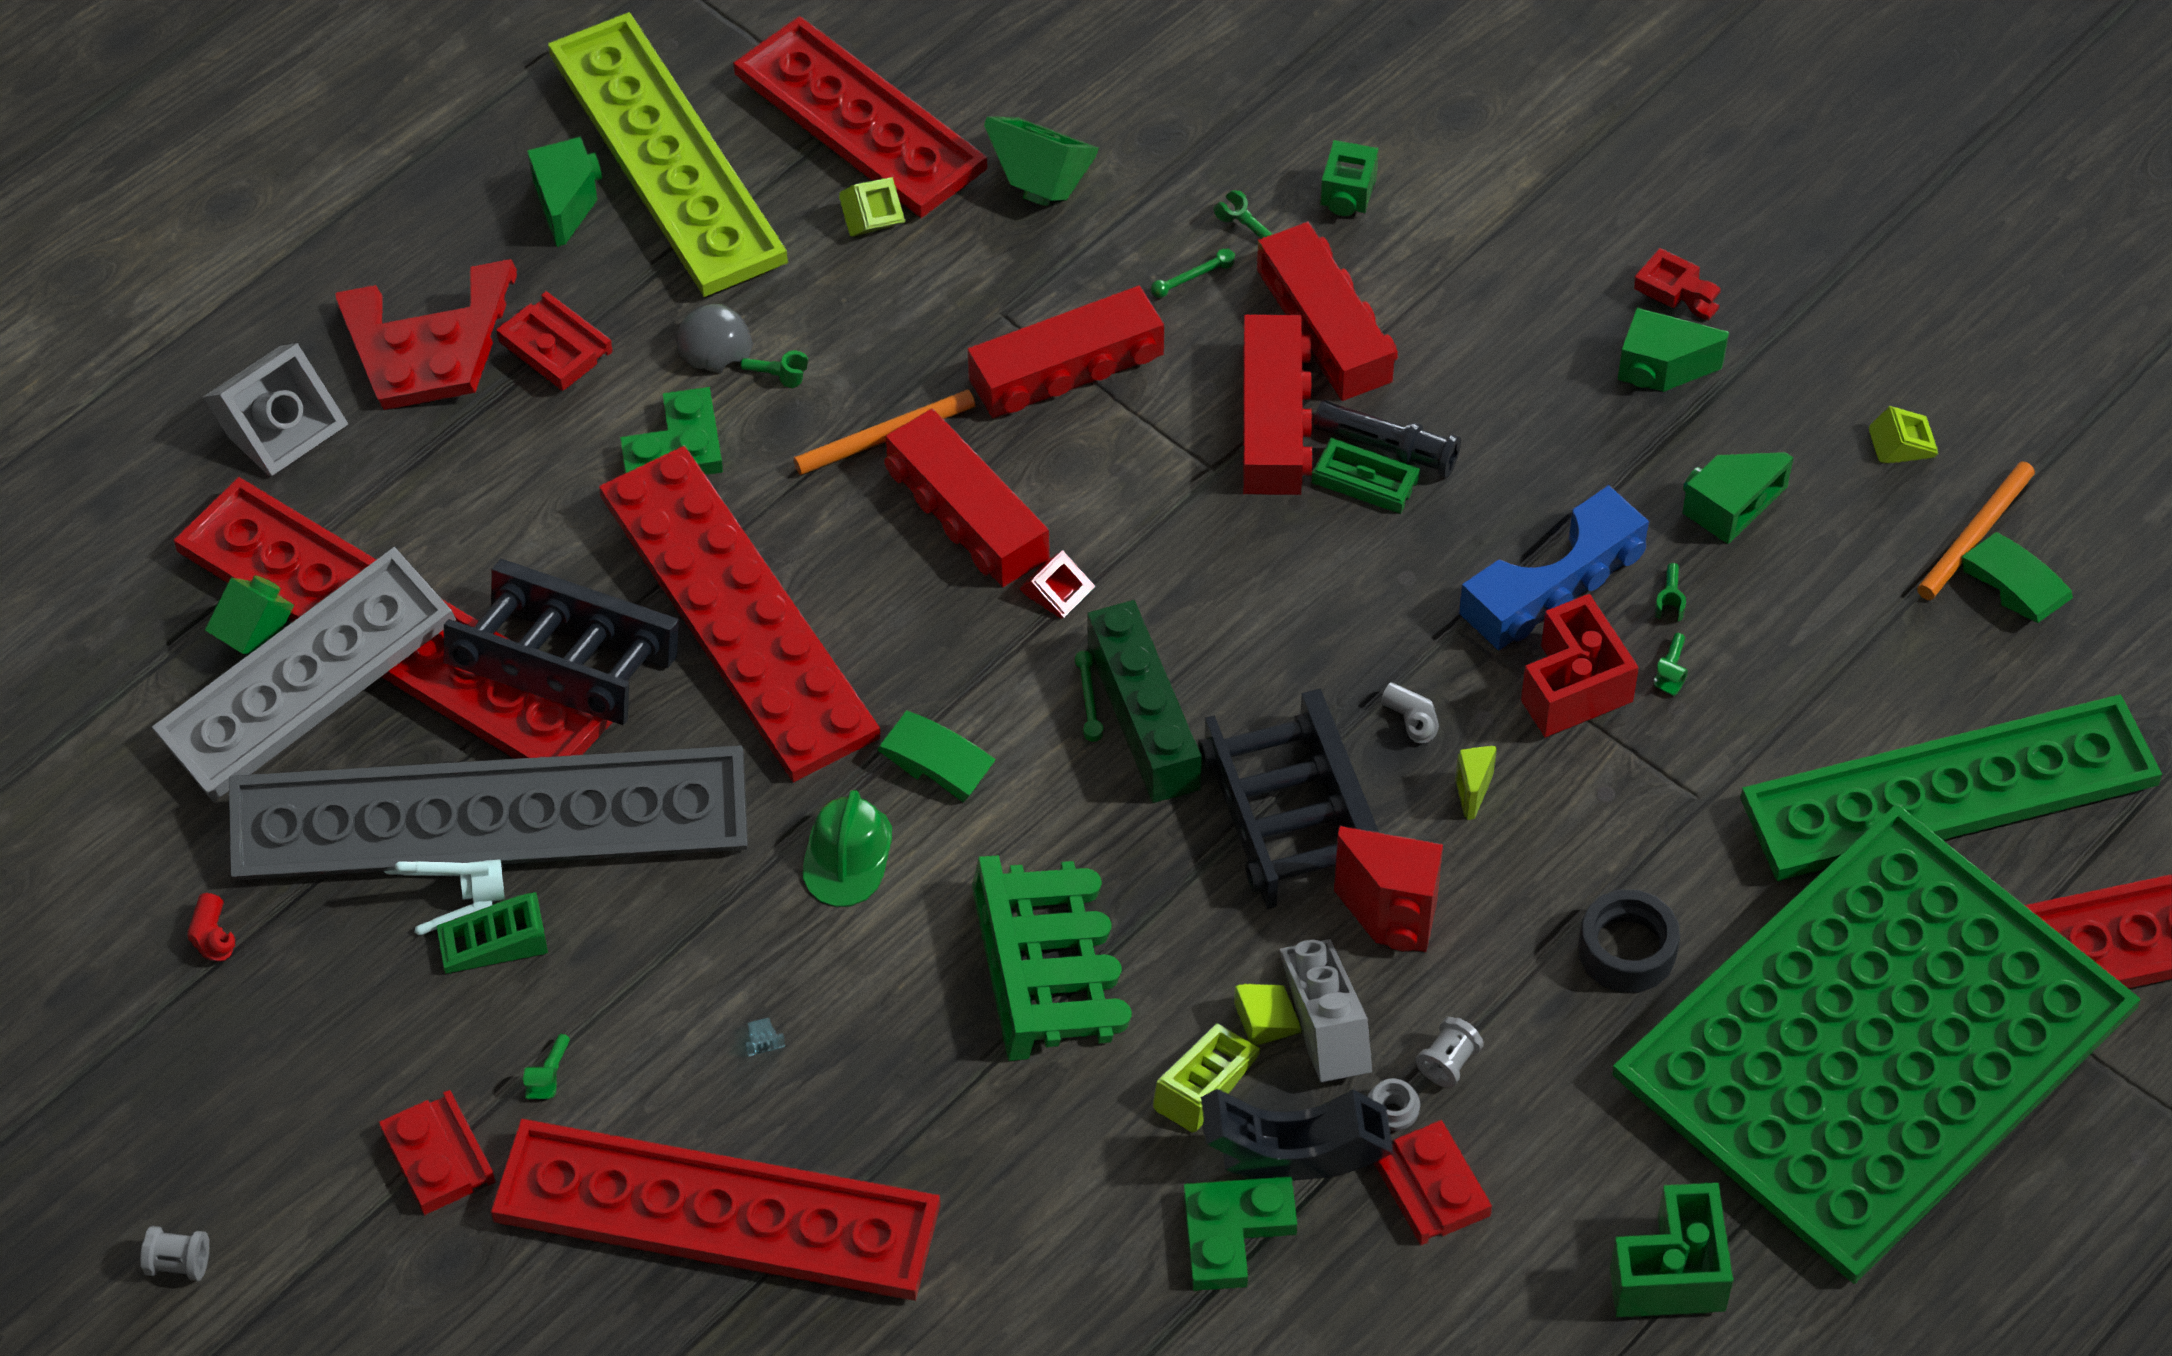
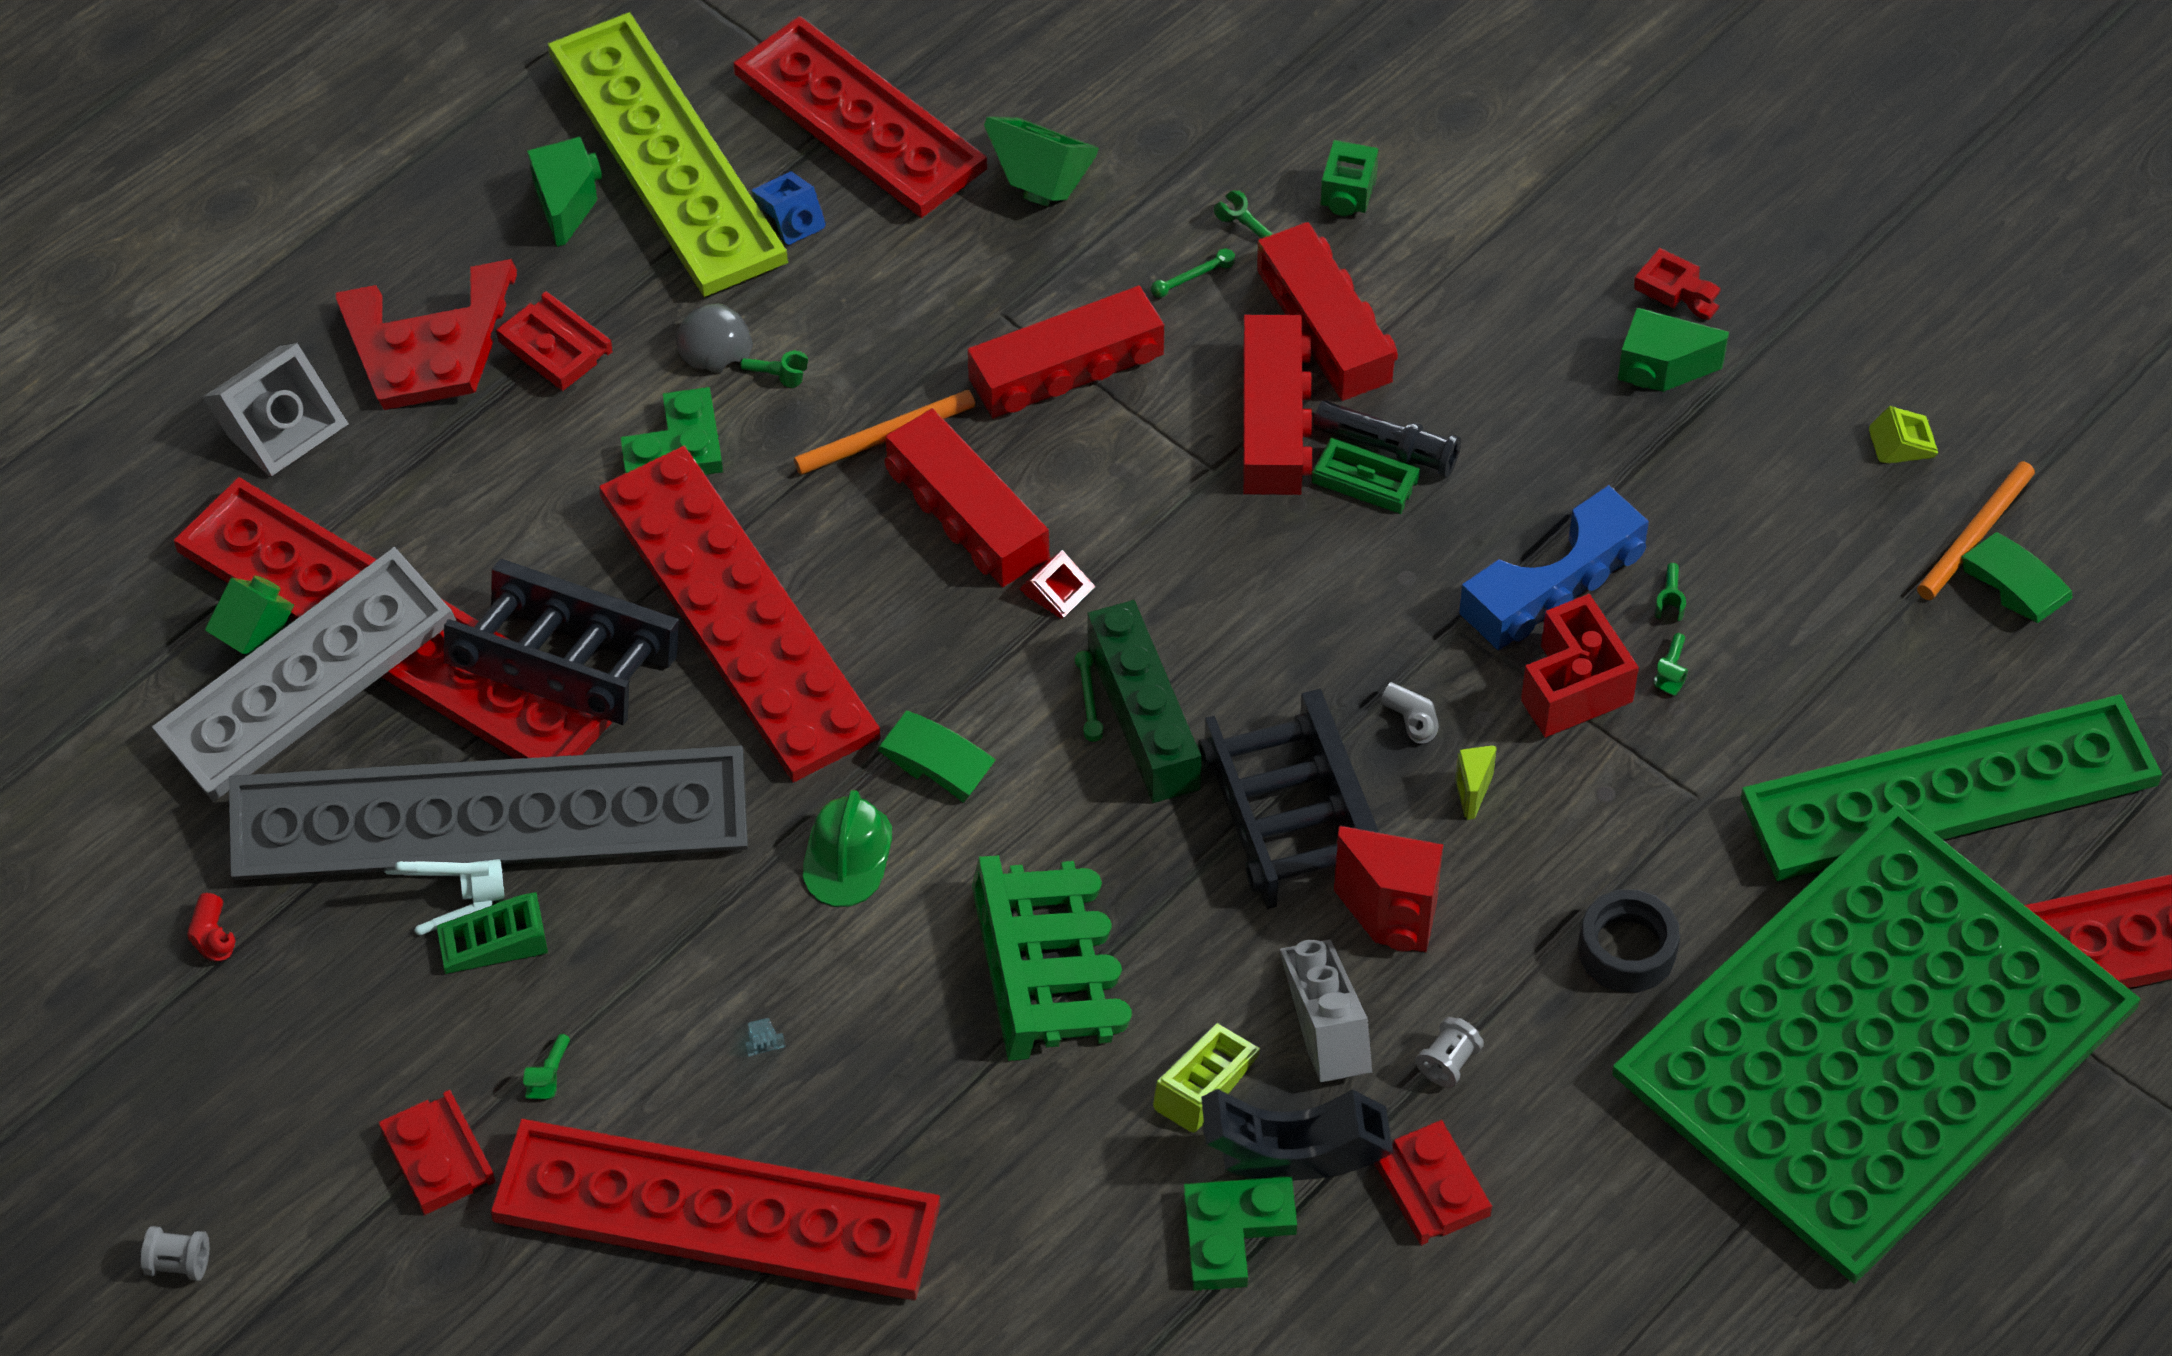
lime slope [839,177,905,236] -> none
lime slope [1234,984,1302,1046] -> none
light grey plate [1368,1079,1420,1131] -> none
green brick [1610,1183,1733,1317] -> none
green slope [1682,452,1794,544] -> none
none -> blue bracket [751,172,826,245]

